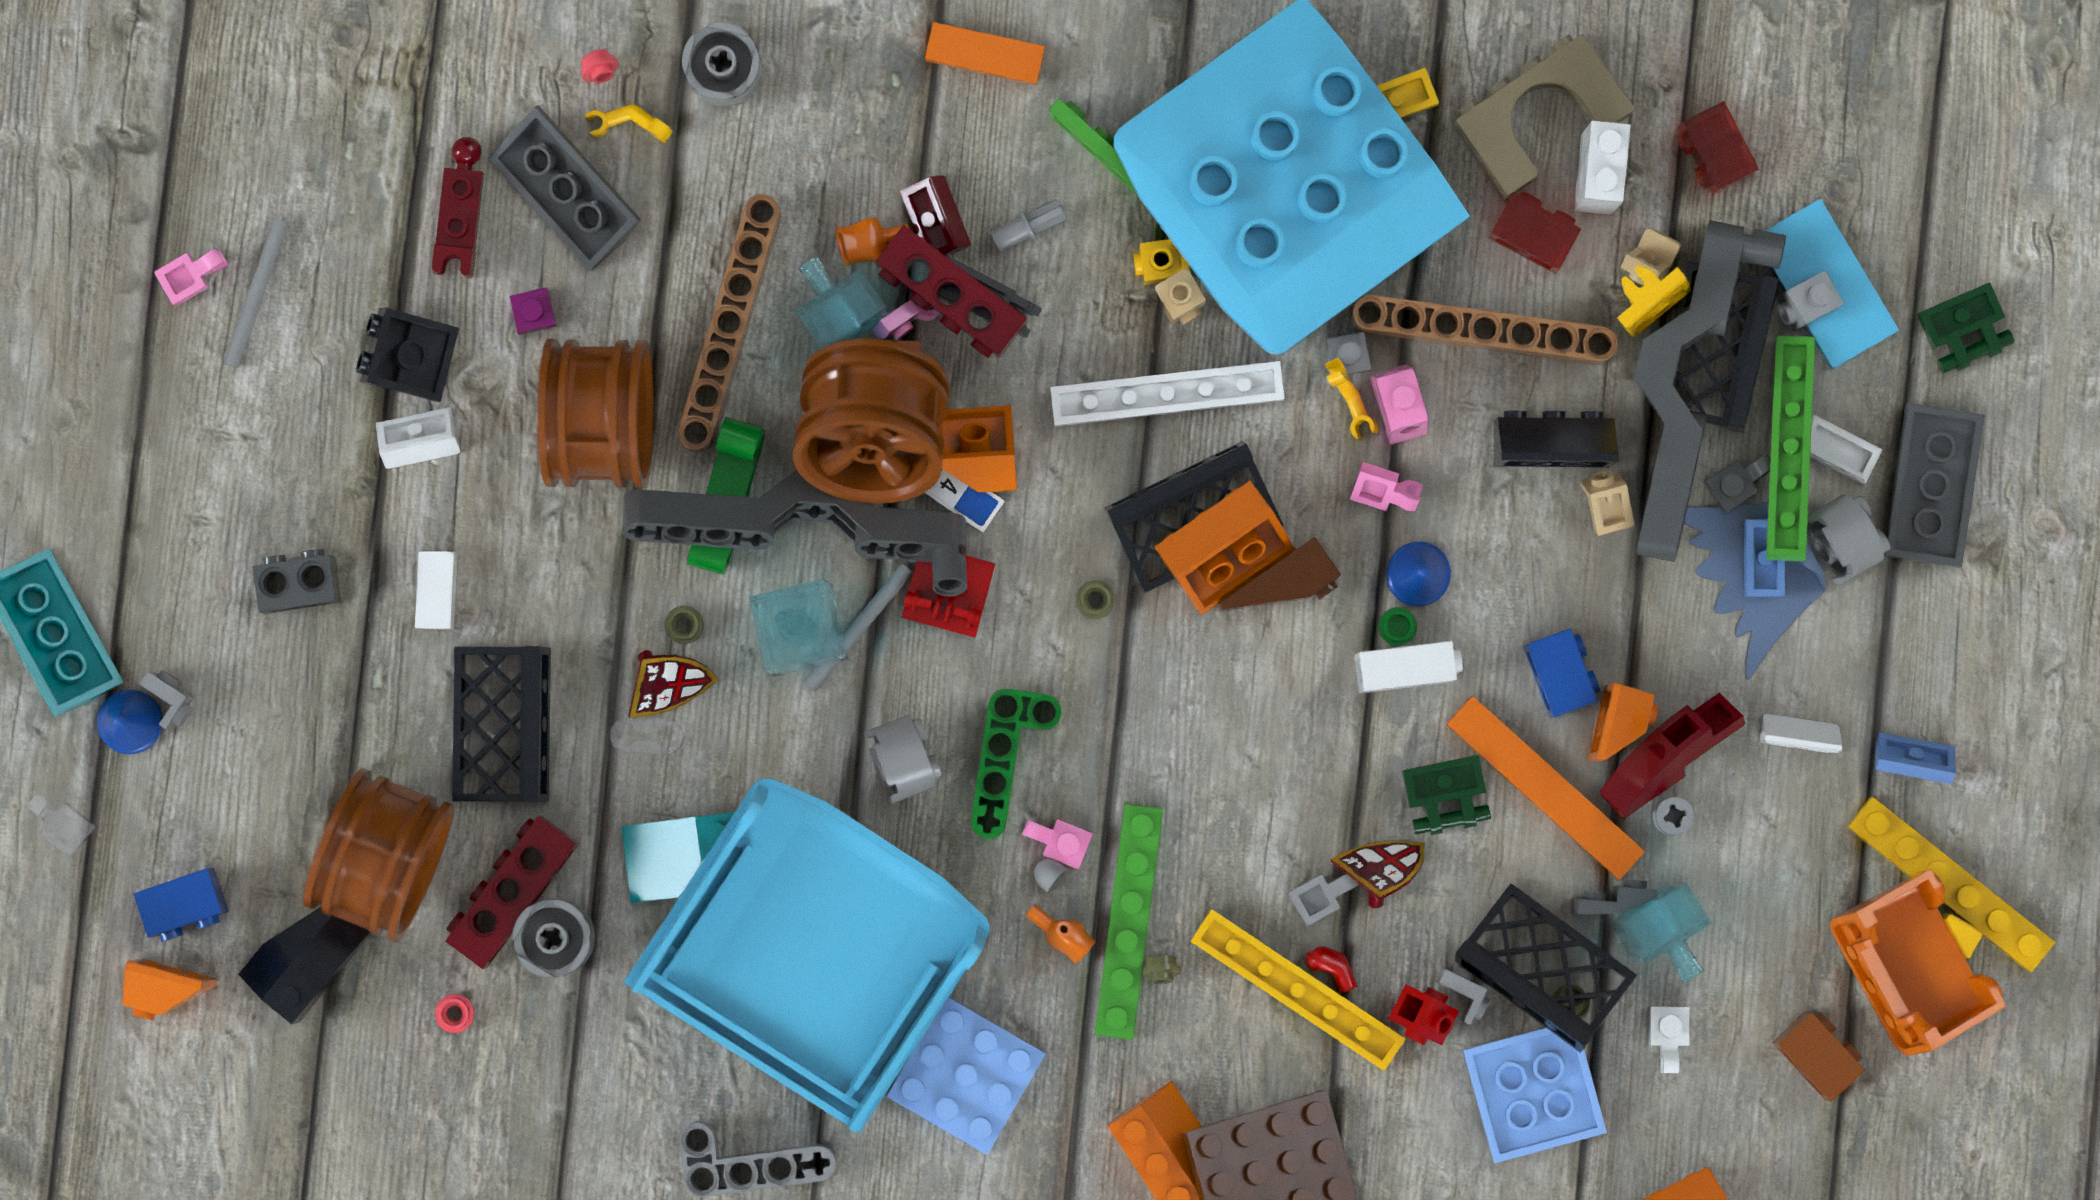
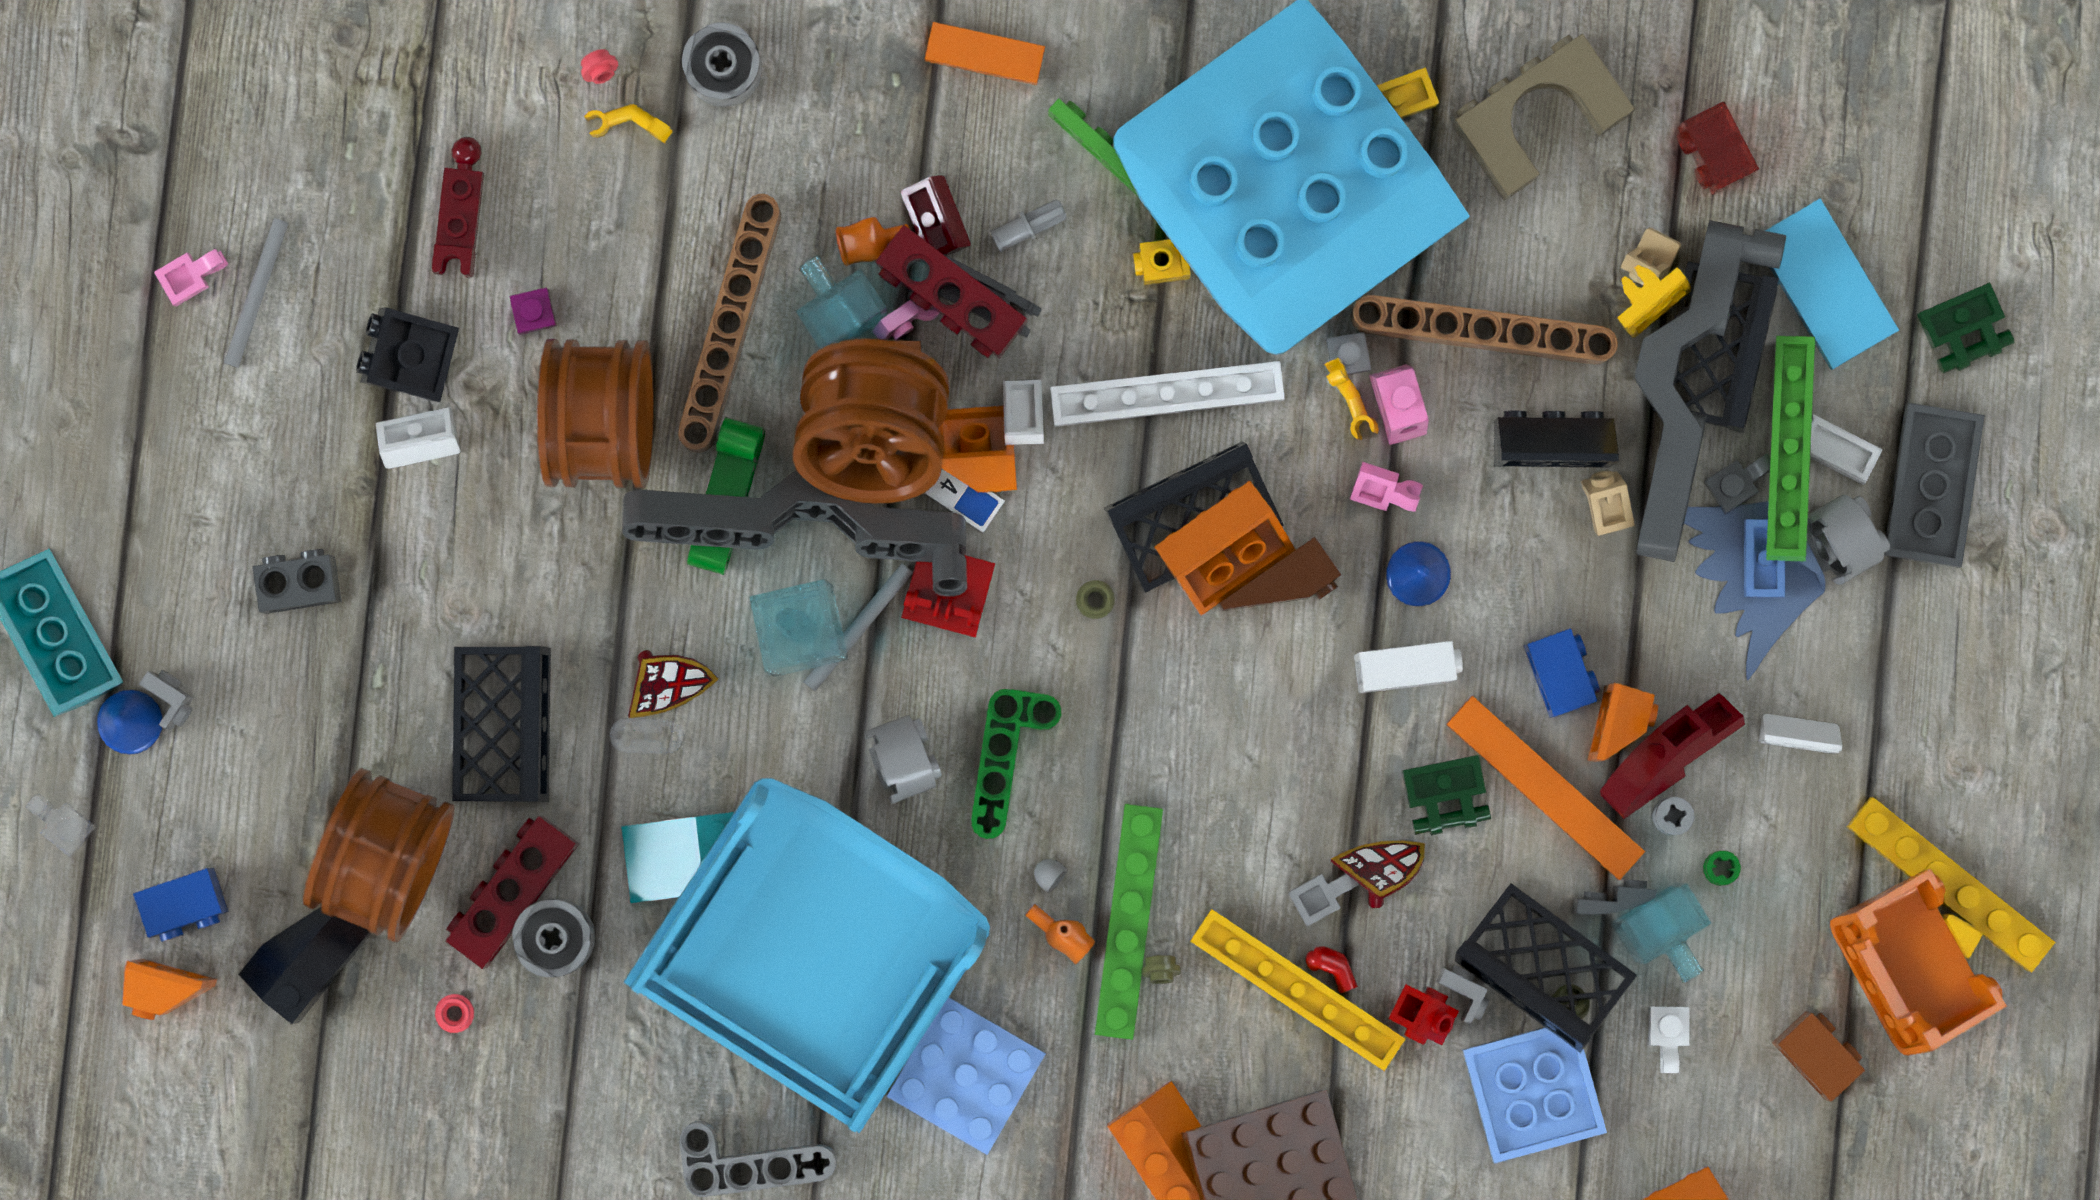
white slope [415,551,458,630] -> none
dark grey slope [488,105,641,271] -> none
olive plate [665,606,704,644] -> none
bright pink plate [1021,819,1093,870] -> none
tan bracket [1155,268,1206,326] -> none
green plate [1378,607,1417,646] -> none
clear red brick [1488,192,1581,274] -> none
white brick [1573,121,1631,215] -> none
light grey bracket [1776,270,1844,332] -> none
medium blue plate [1875,732,1956,784] -> none
none -> white tile [1003,380,1044,445]
none -> green bush [1703,851,1741,886]

